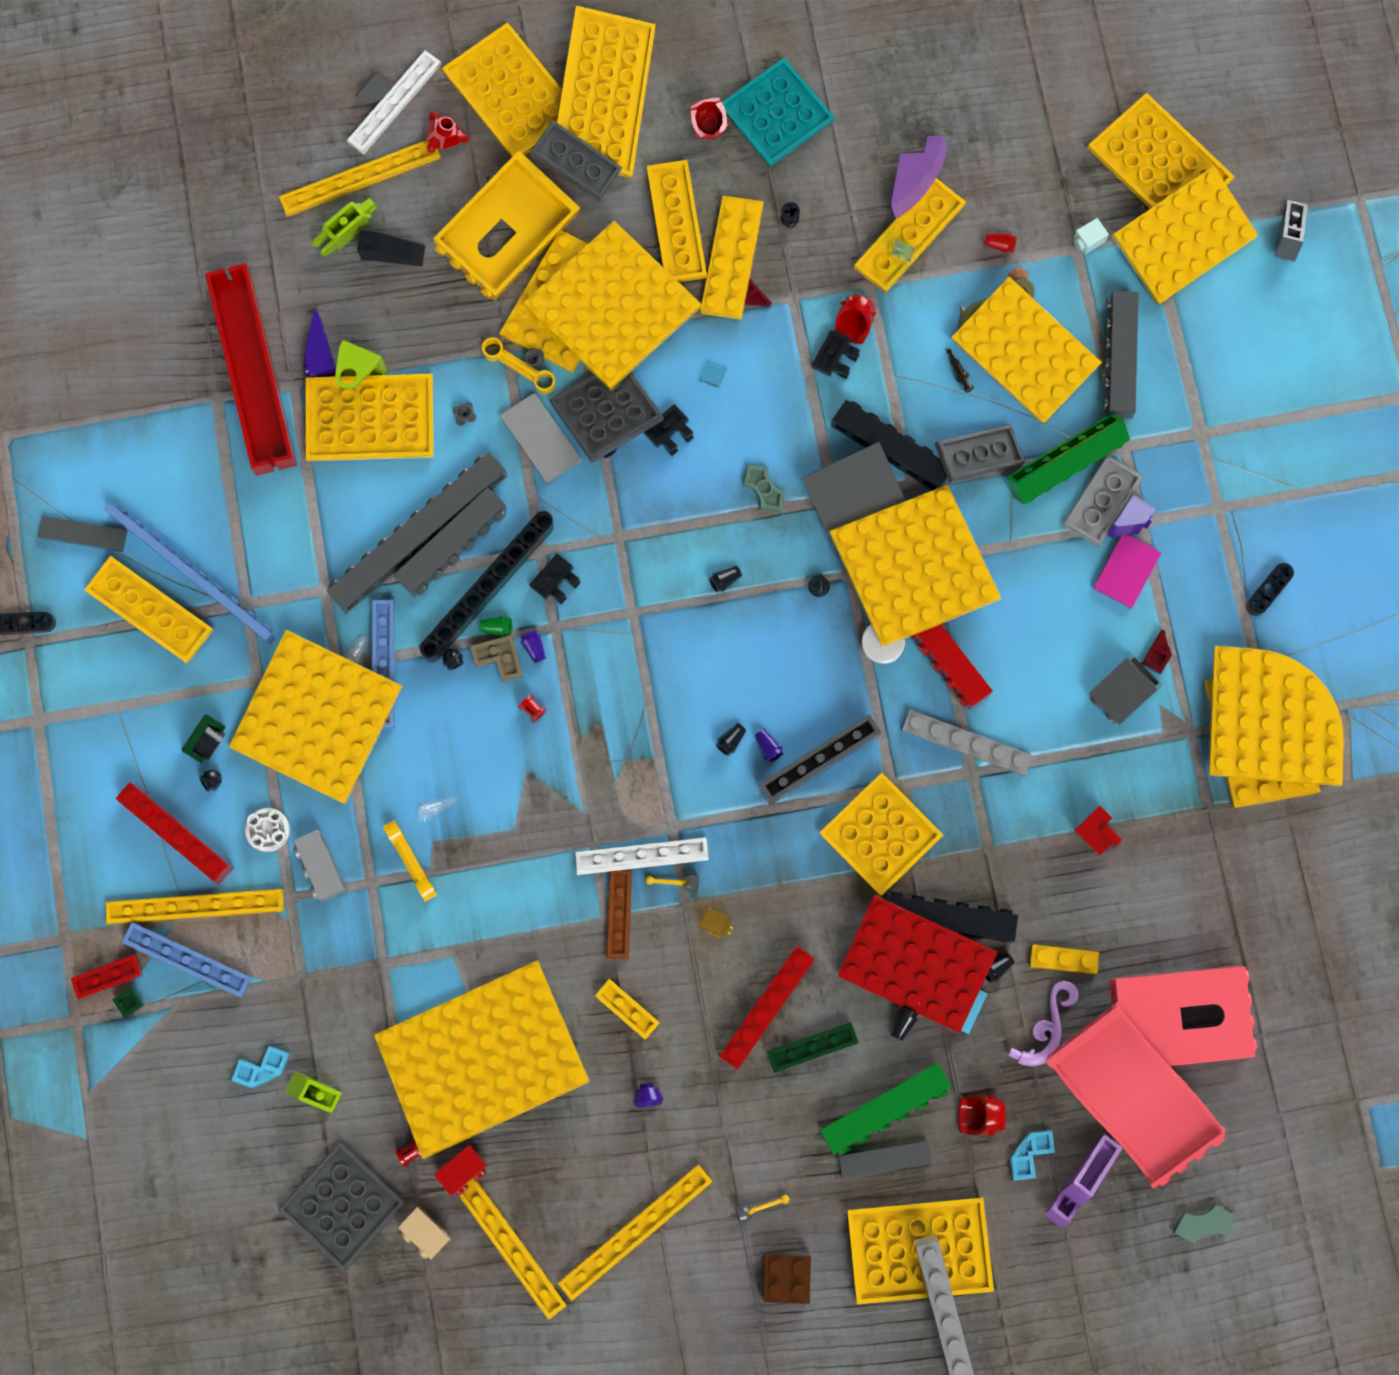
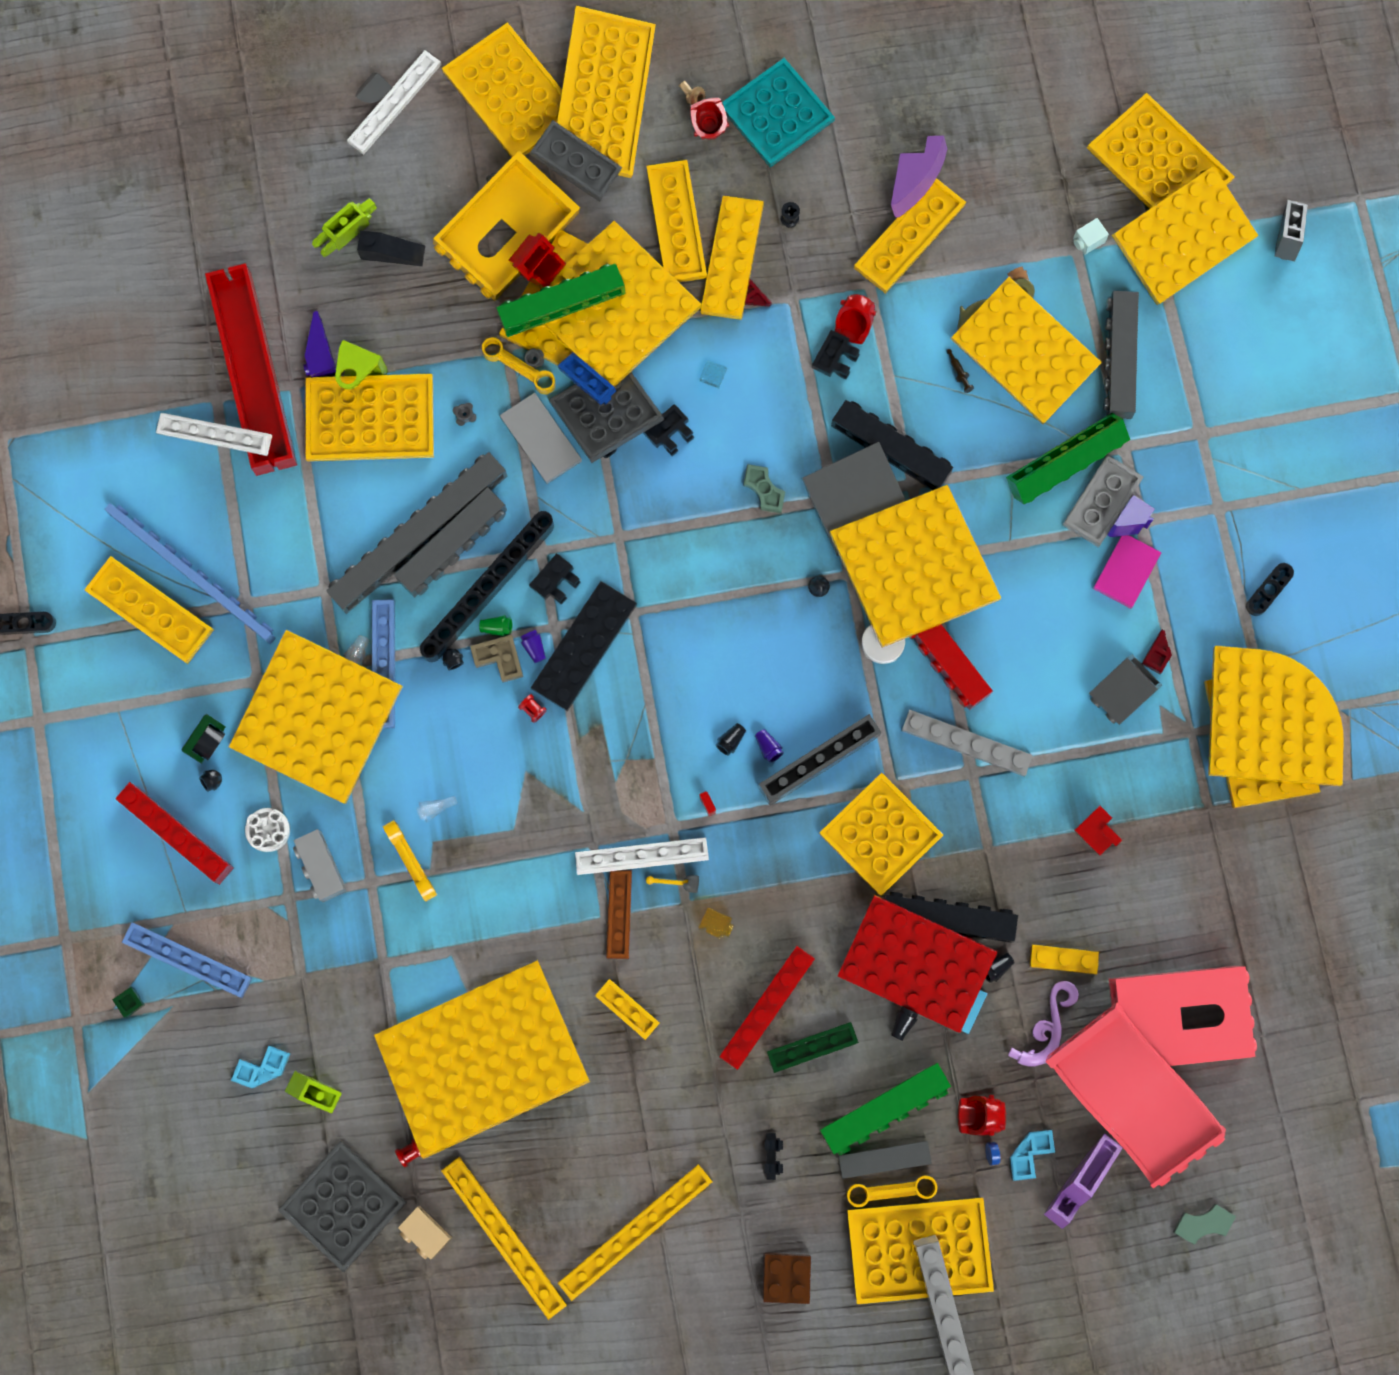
dark grey tile [38,516,127,552] -> none
red plate [71,954,143,1000] -> none
yellow tile [106,889,284,925] -> none
yellow tile [278,140,441,217] -> none
red rock [426,112,469,153] -> none
red brick [434,1145,488,1197] -> none
dark purple cone [633,1083,664,1108] -> none
black cone [709,566,742,593] -> none
hinge [735,1195,789,1224] -> none
clear light blue tile [892,239,915,262] -> none
dark grey tile [935,424,1026,483] -> none
red cone [985,233,1017,254] -> none
none -> white tile [156,413,272,456]
none -> green brick [496,263,626,338]
none -> red plate [508,233,566,288]
none -> black plate [531,581,637,712]
none -> blue plate [558,353,616,405]
none -> tan plate [679,81,705,105]
none -> red tile [699,791,716,817]
none -> black plate [765,1133,783,1180]
none -> yellow piece [846,1175,938,1207]
none -> blue tile [985,1142,1001,1166]

